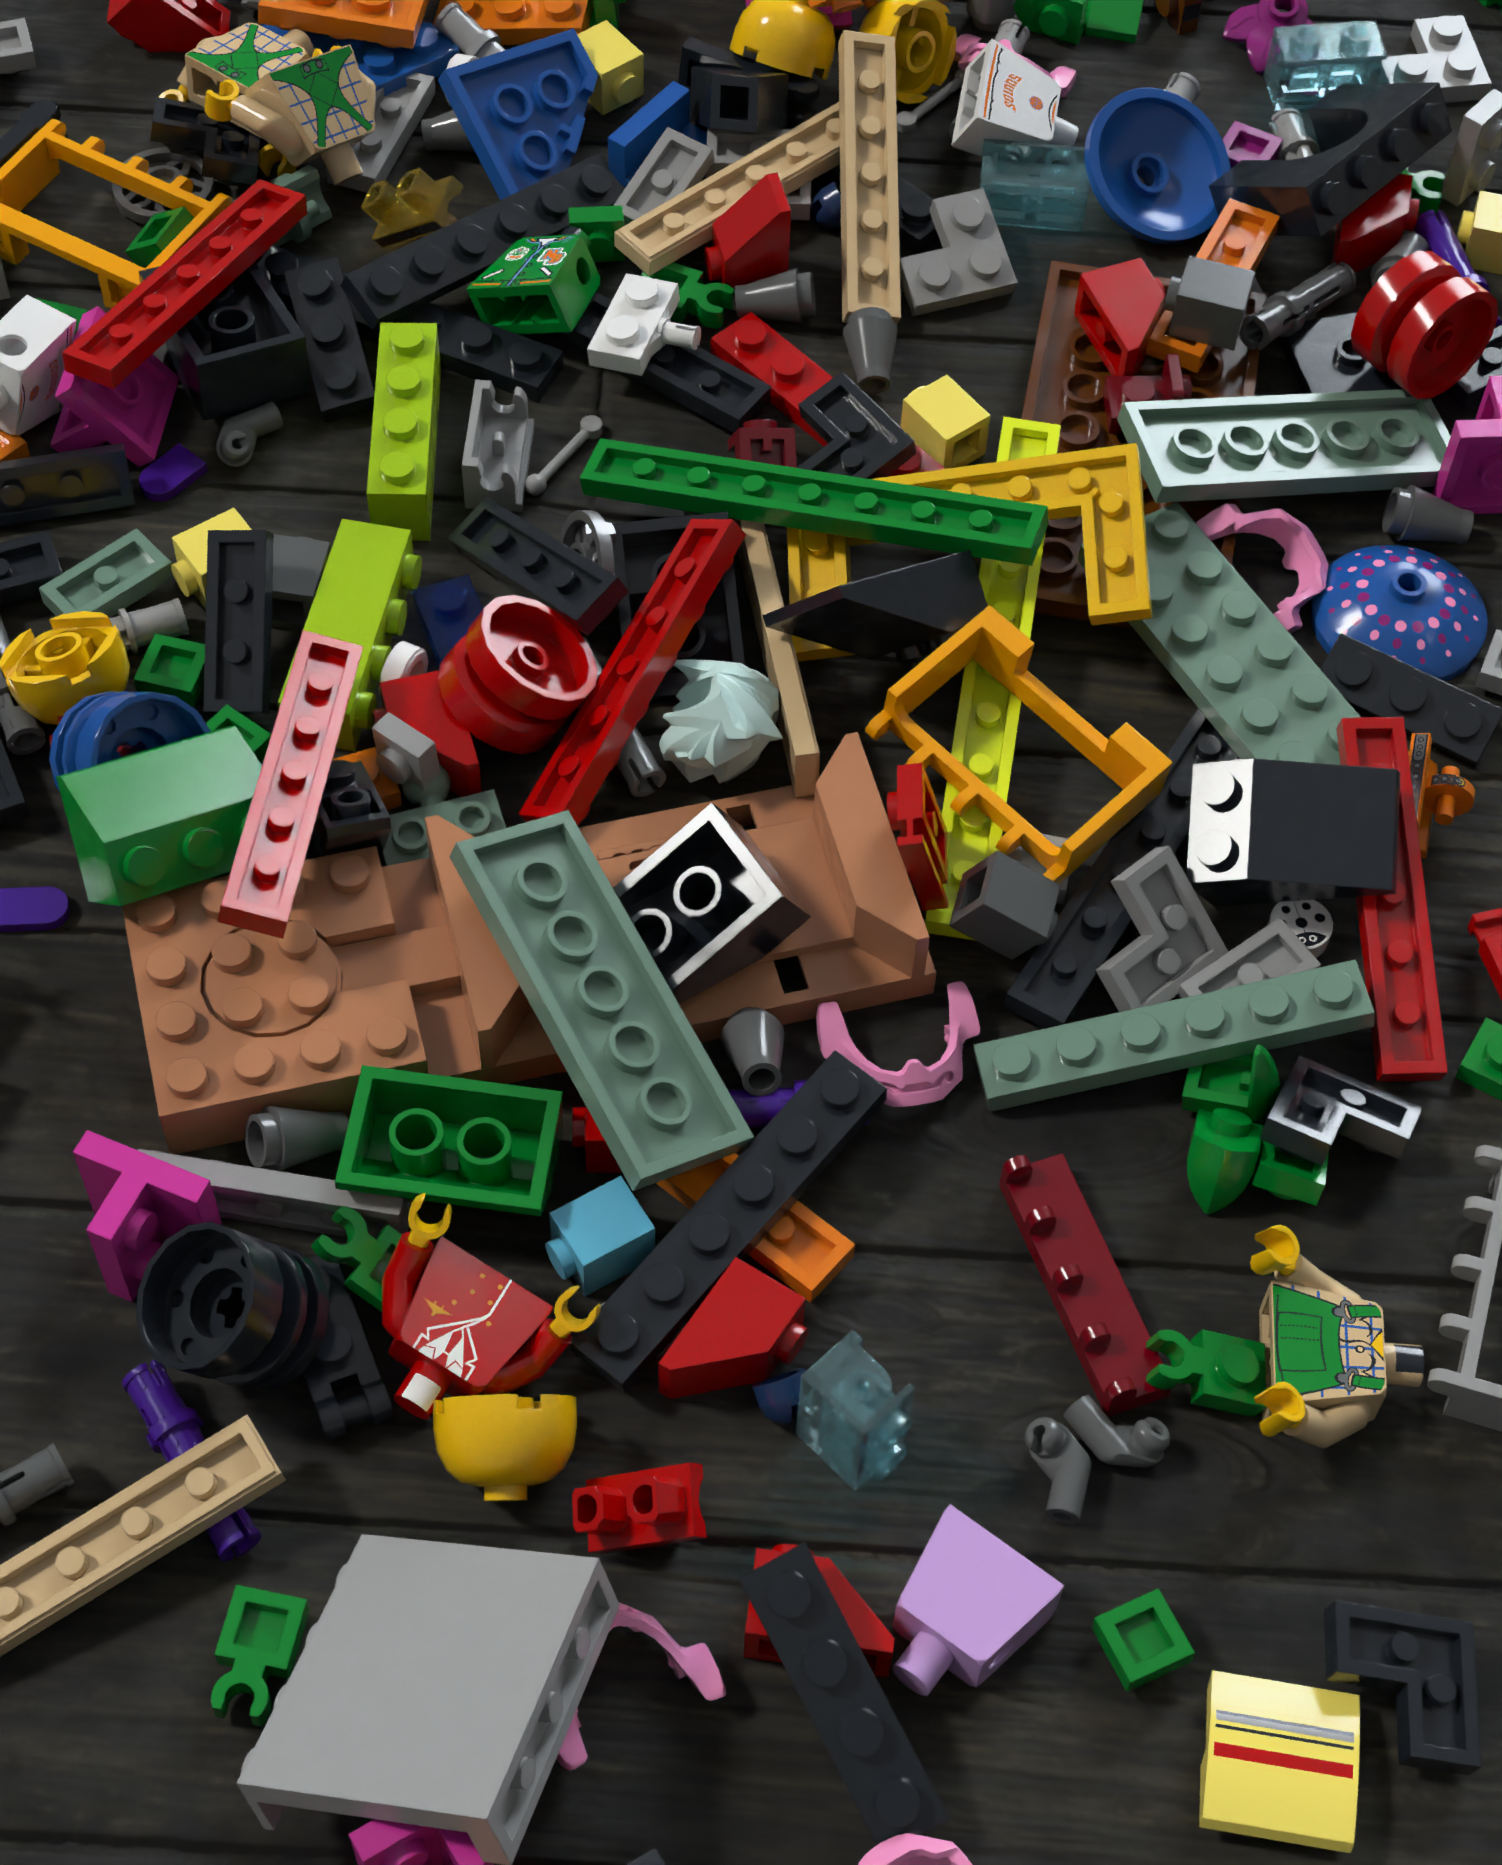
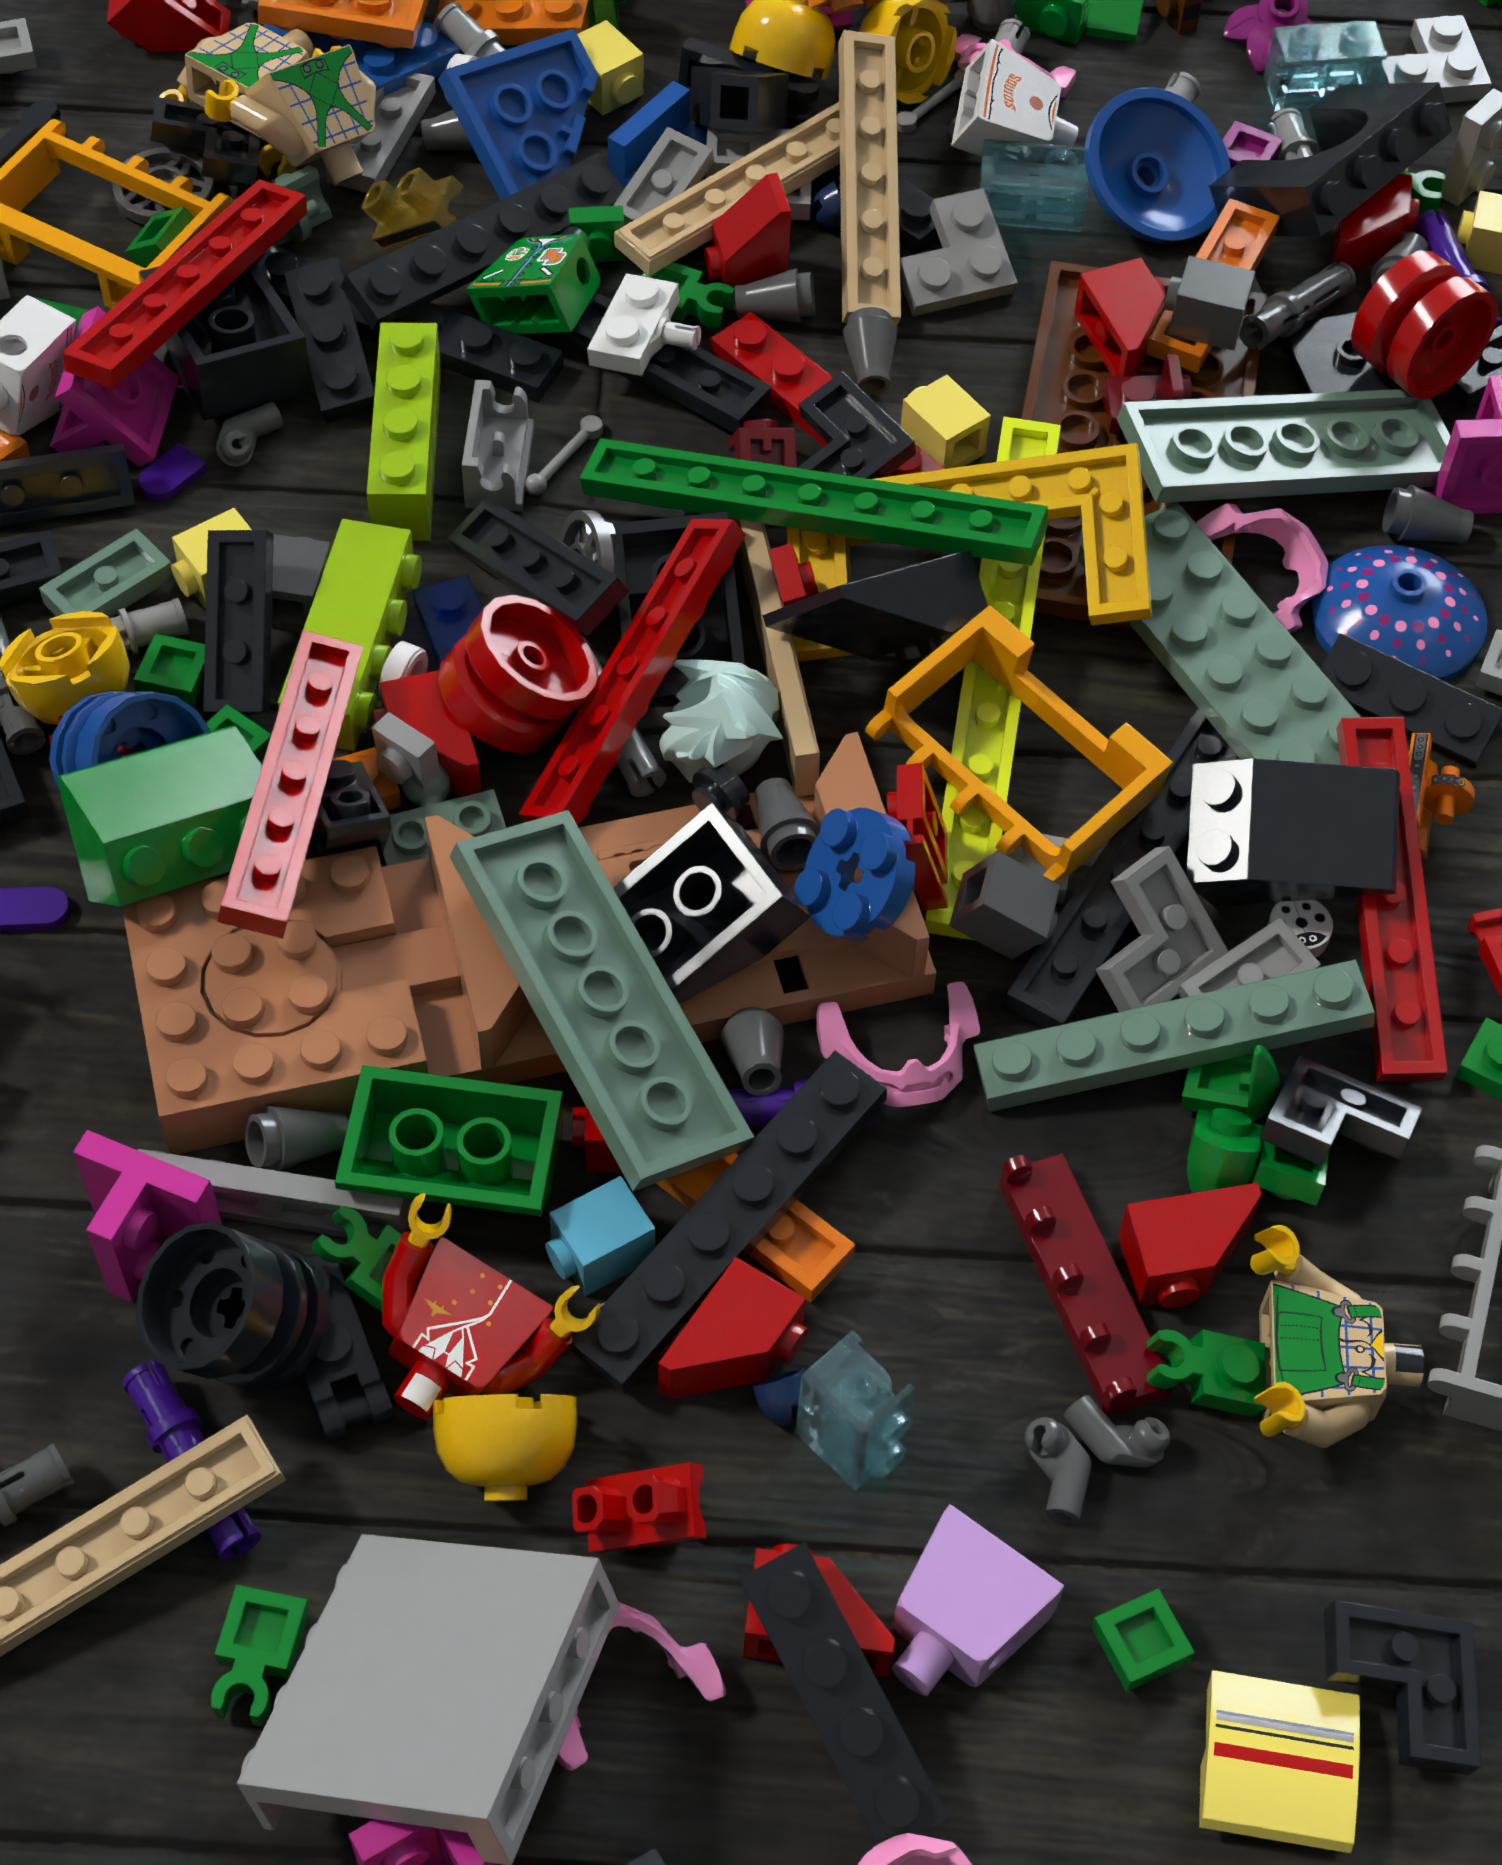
none -> black plate [692,764,750,821]
none -> dark grey cone [755,778,820,871]
none -> red plate [769,543,820,607]
none -> blue plate [794,808,915,941]
none -> red slope [1118,1183,1262,1308]

